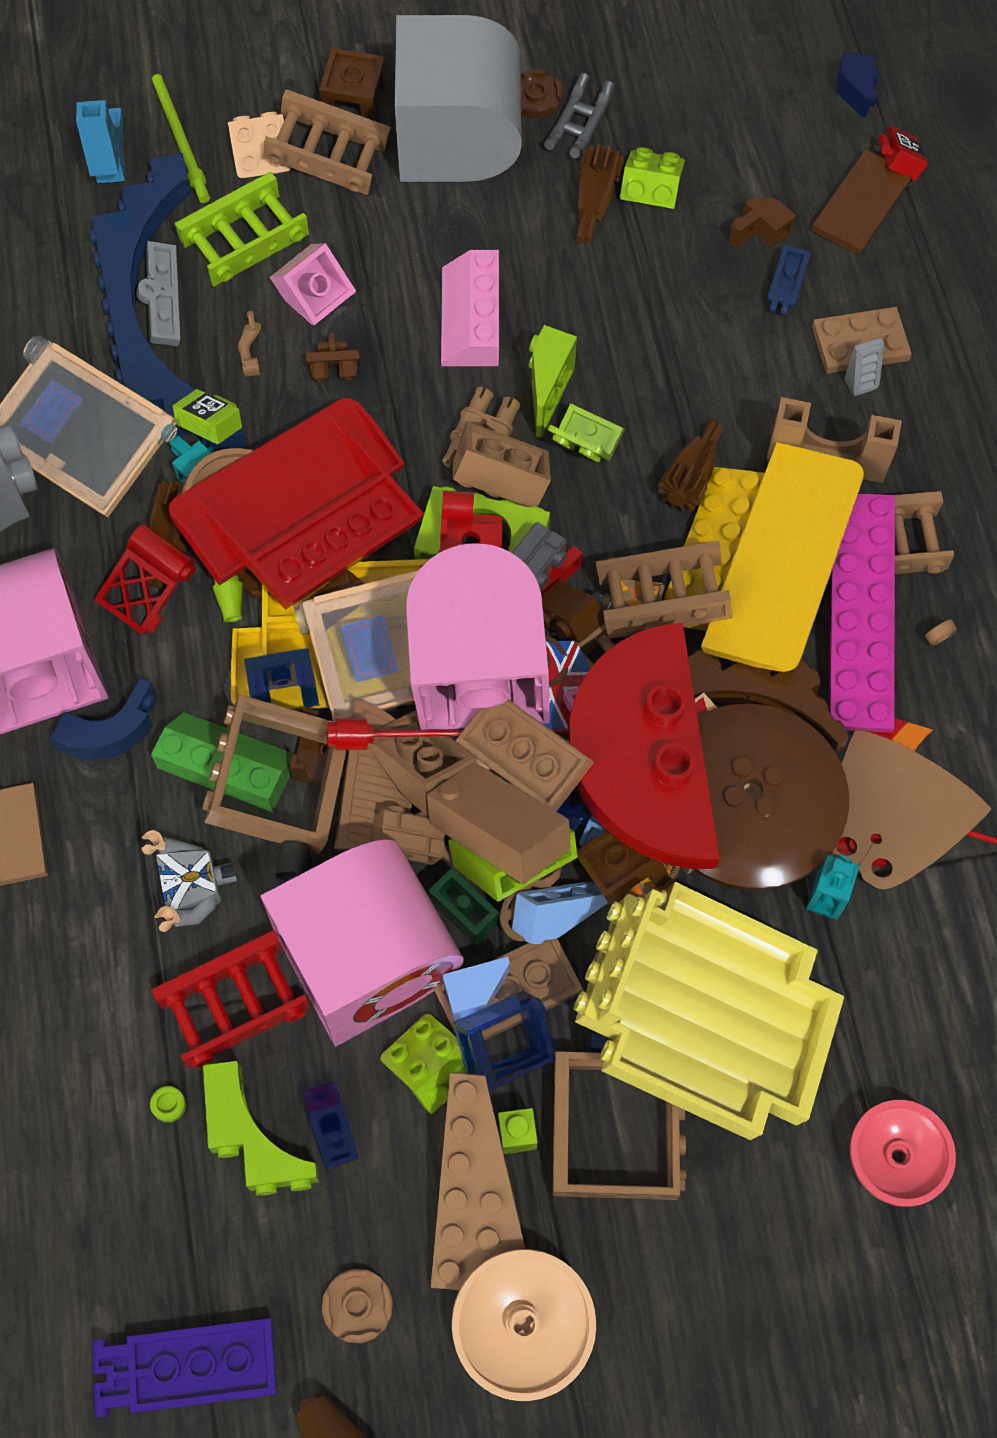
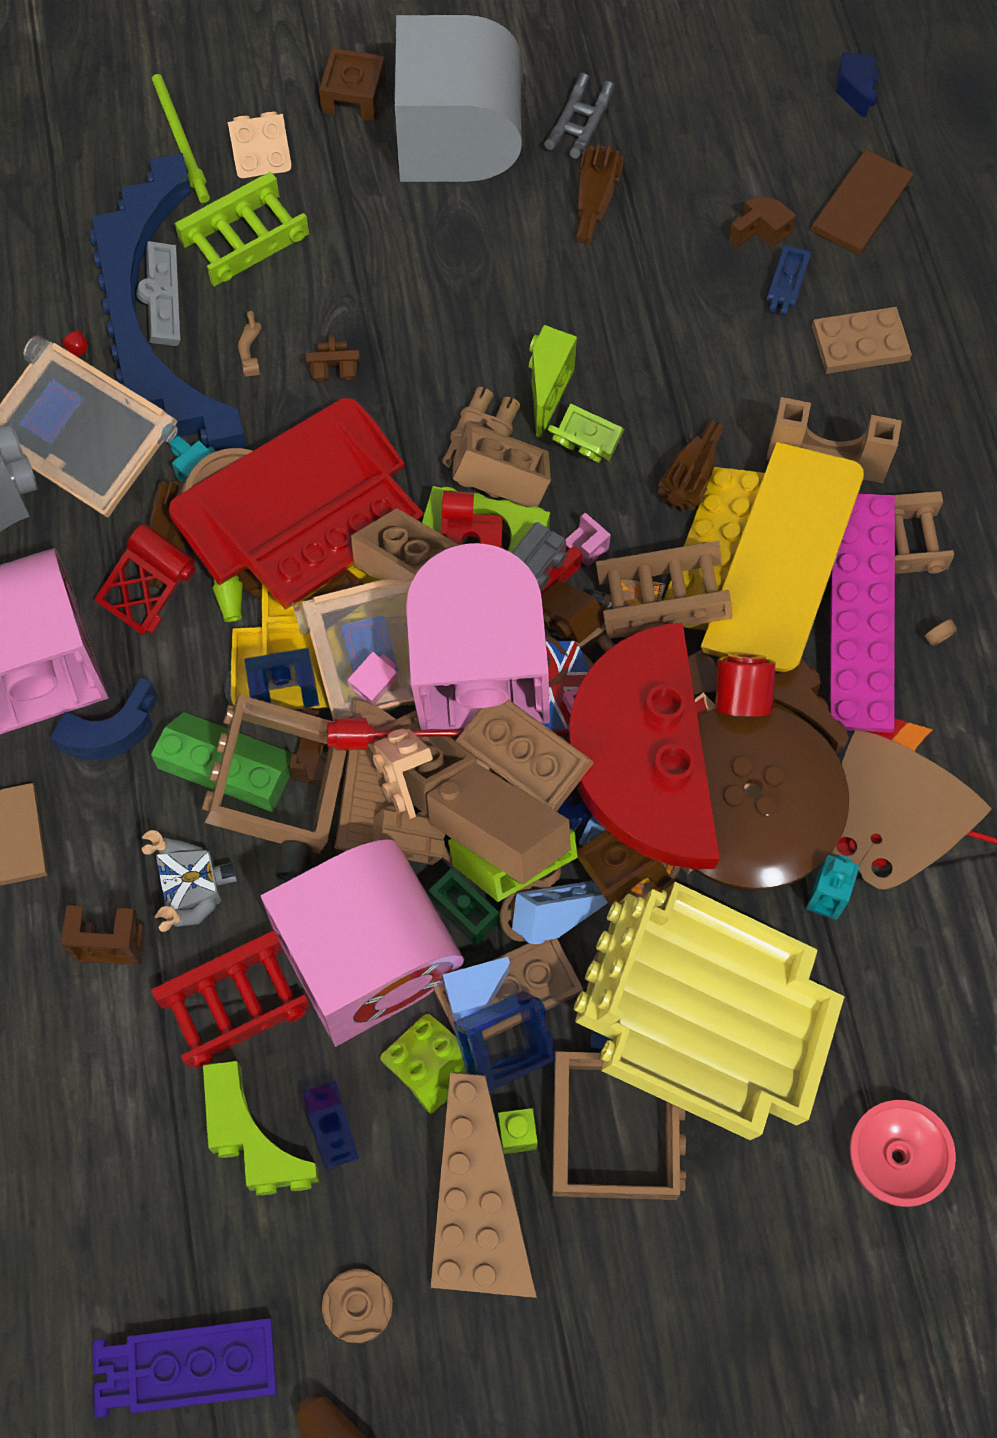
dark azure arch [76,100,125,183] -> none
lime tile [150,1086,186,1122] -> none
lime piece [172,389,242,445] -> none
medium nougat fence [263,89,391,195] -> none
bright pink slope [270,243,356,325] -> none
bright pink slope [441,250,499,366] -> none
light nougat dish [452,1249,596,1401] -> none
reddish brown tile [521,69,563,118] -> none
lime bracket [620,147,685,209] -> none
light grey slope [844,338,884,396] -> none
red piece [878,126,928,181] -> none
none -> reddish brown panel [61,905,146,965]
none -> red hinge [62,331,88,357]
none -> bright pink brick [347,652,397,706]
none -> medium nougat slope [351,508,458,580]
none -> light nougat bracket [373,729,433,820]
none -> bright pink panel [565,513,611,567]
none -> red piece [715,653,776,717]

